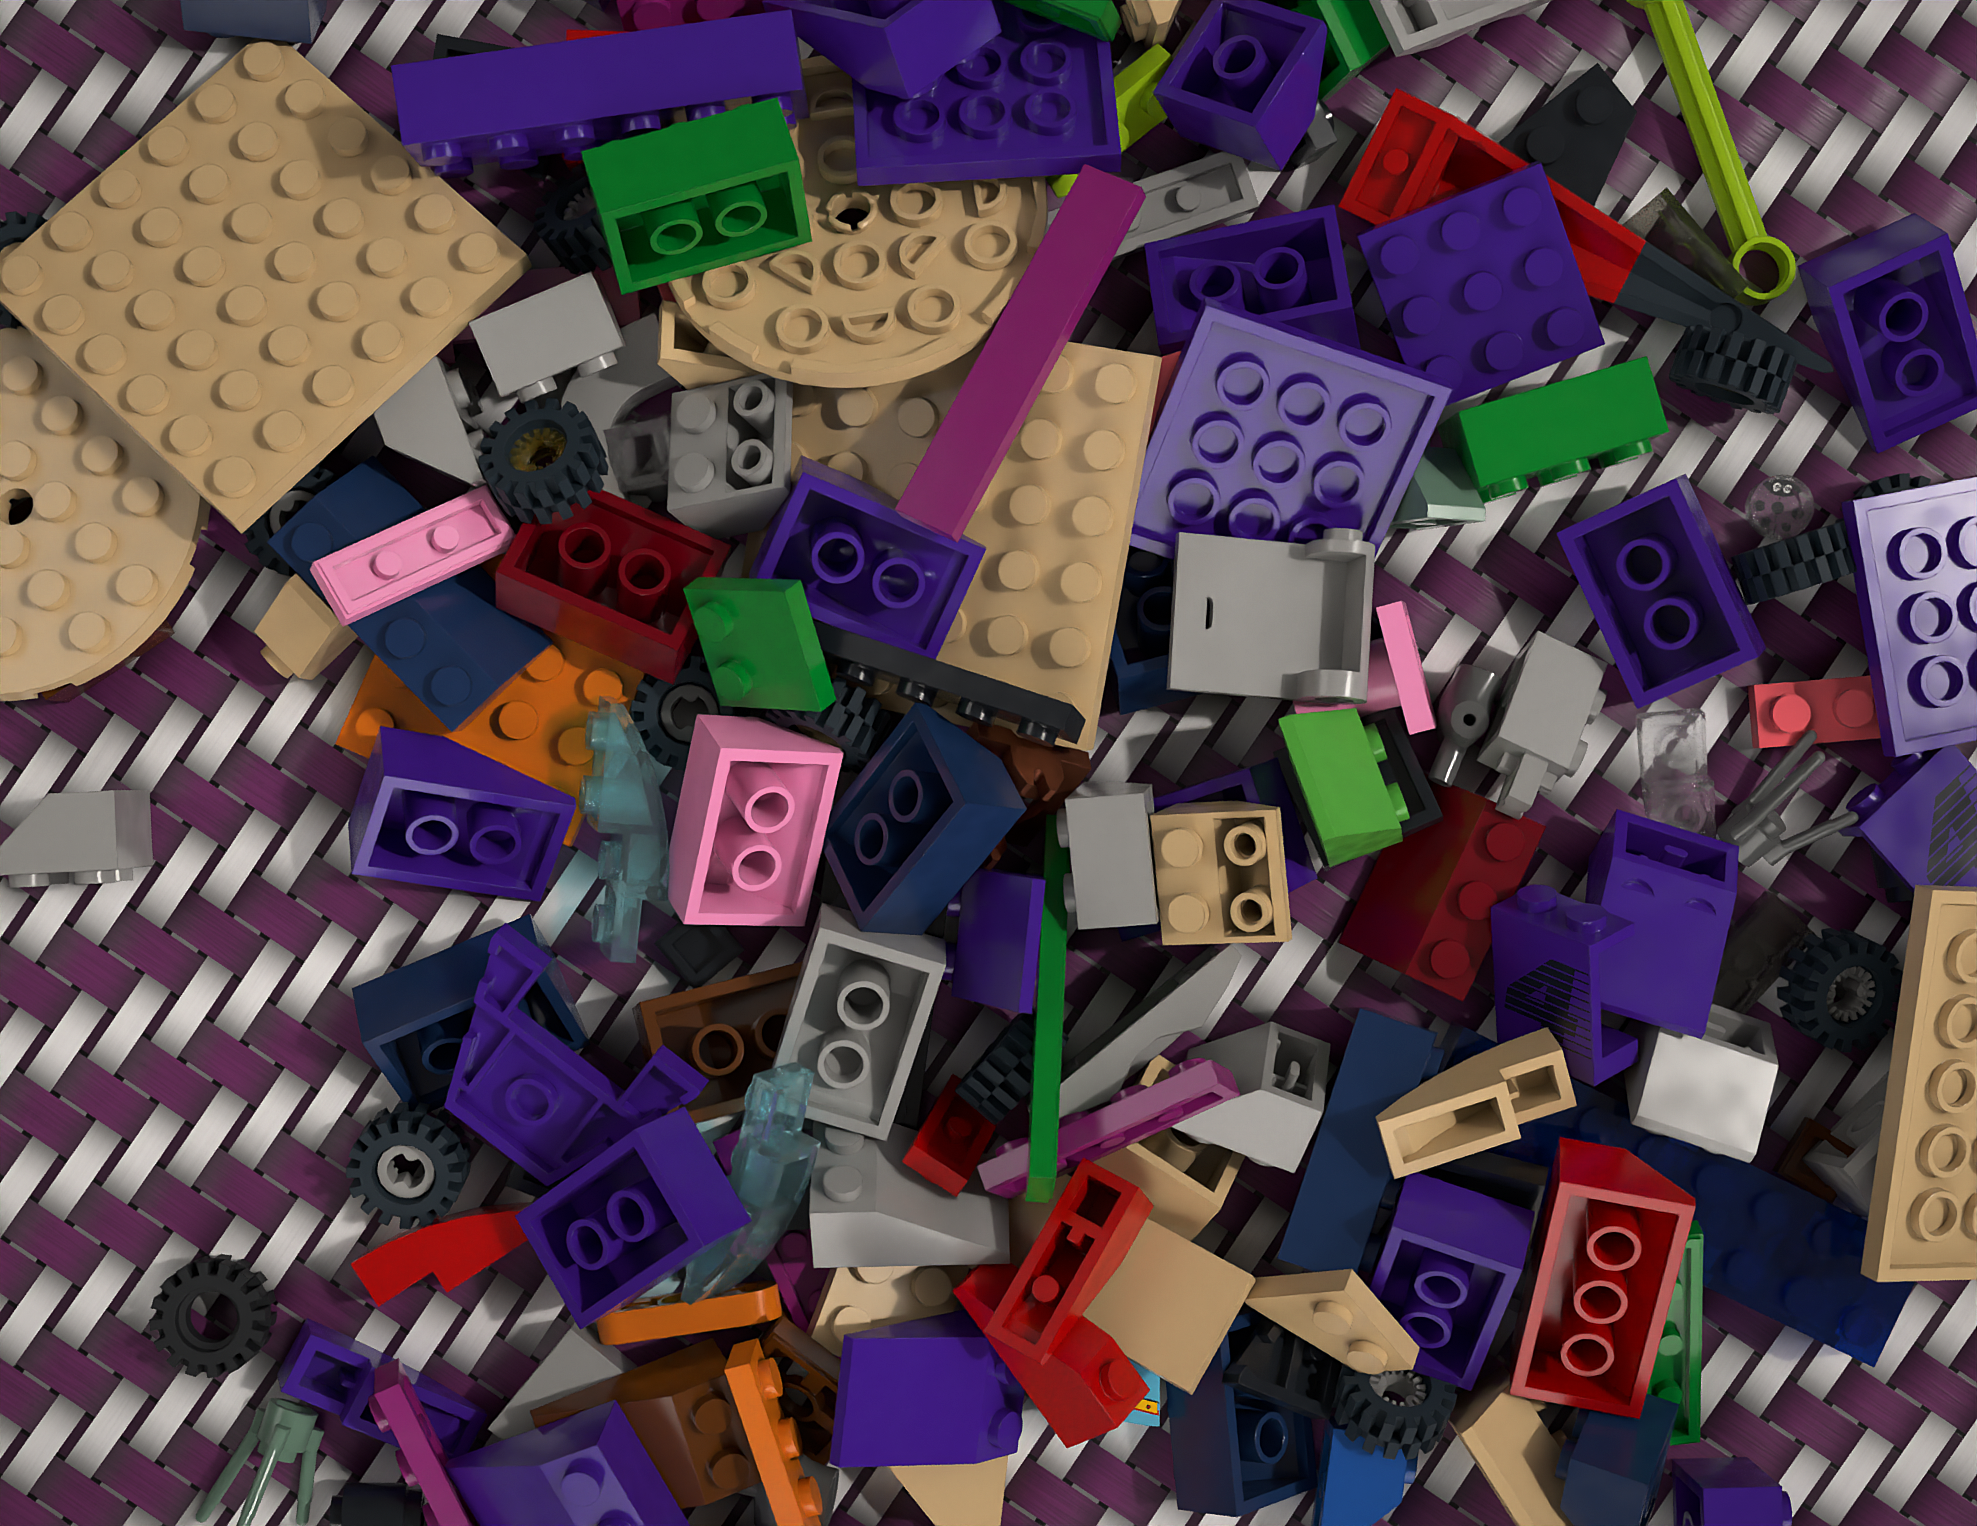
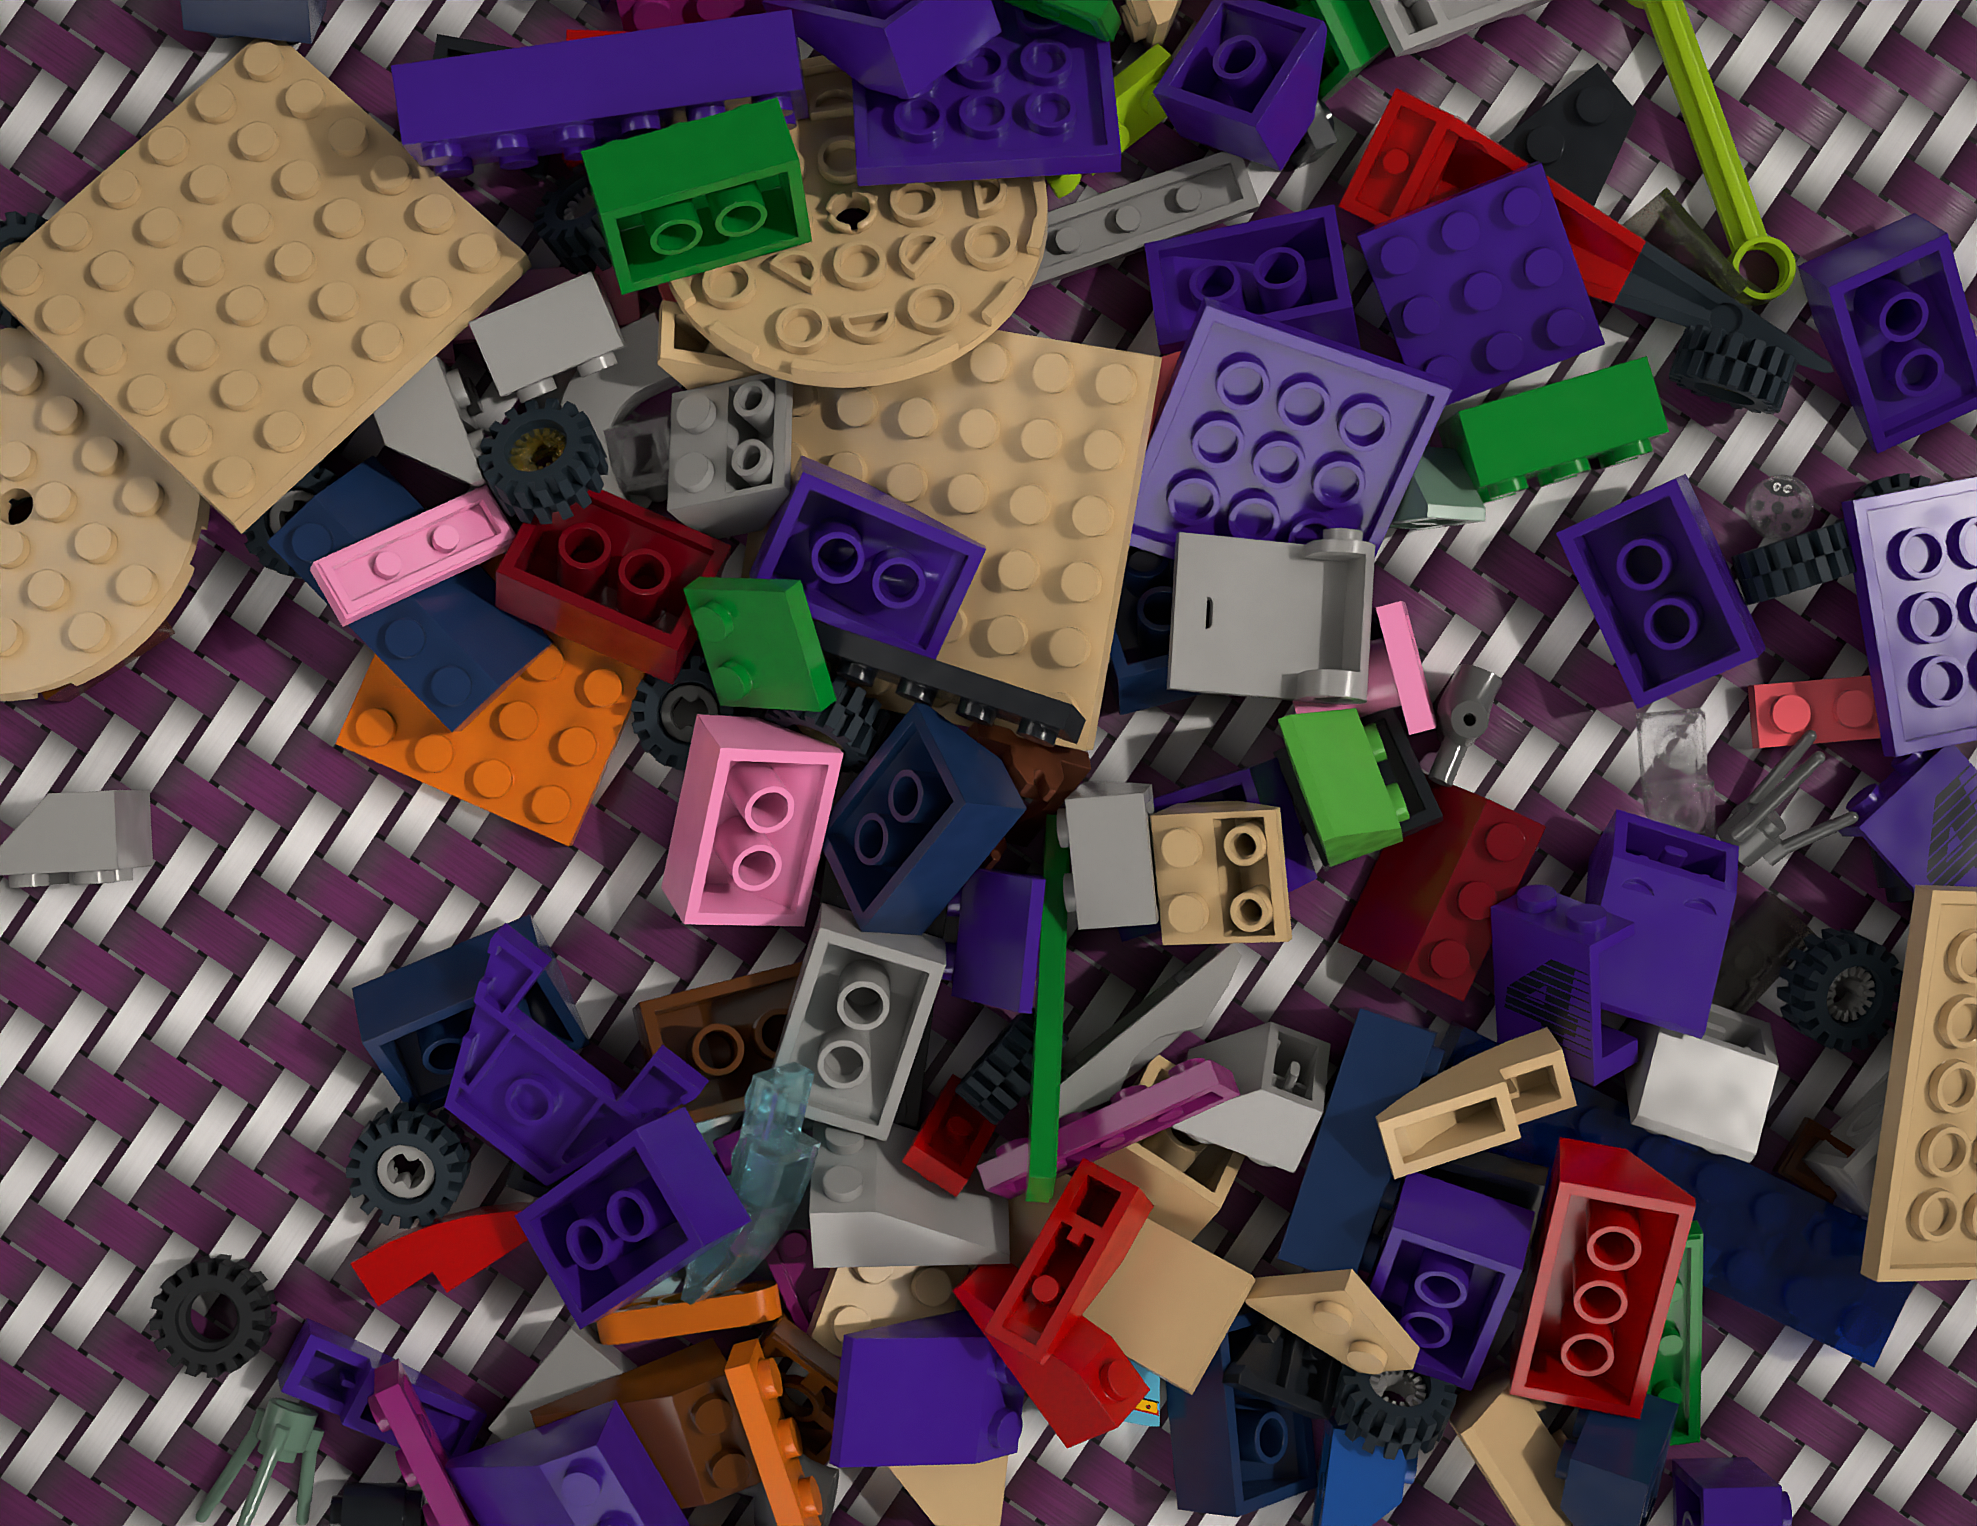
tan slope [254,573,358,680] -> none
dark purple slope [348,726,576,902] -> none
clear light blue slope [579,696,669,963] -> none
black tile [654,921,745,989] -> none
magenta tile [895,164,1146,543] -> none
light grey hinge [1476,631,1608,820] -> none

